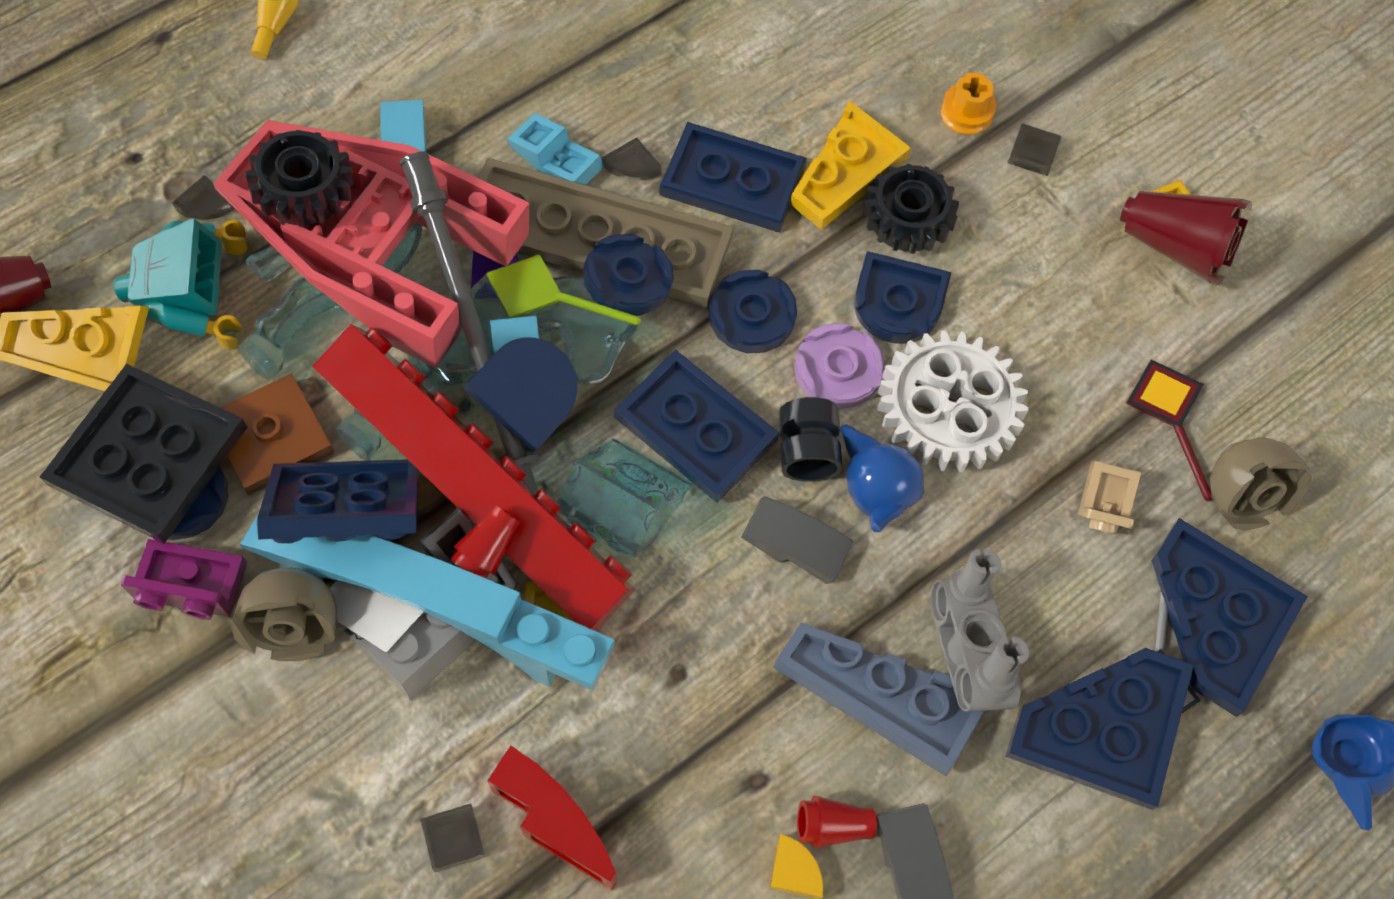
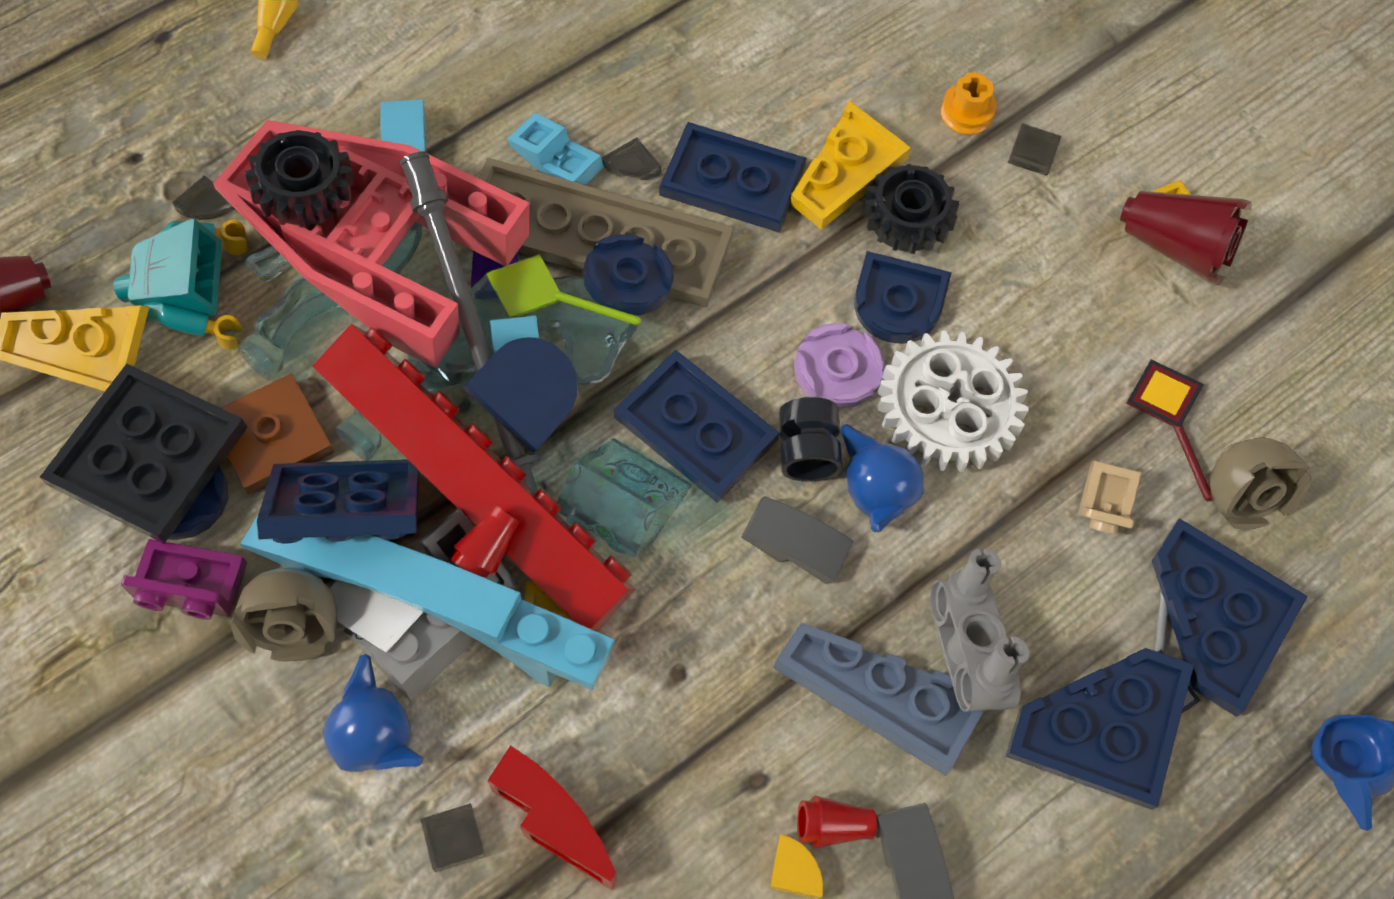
dark blue tile [709,270,797,354] -> none
none -> blue piece [323,654,423,772]

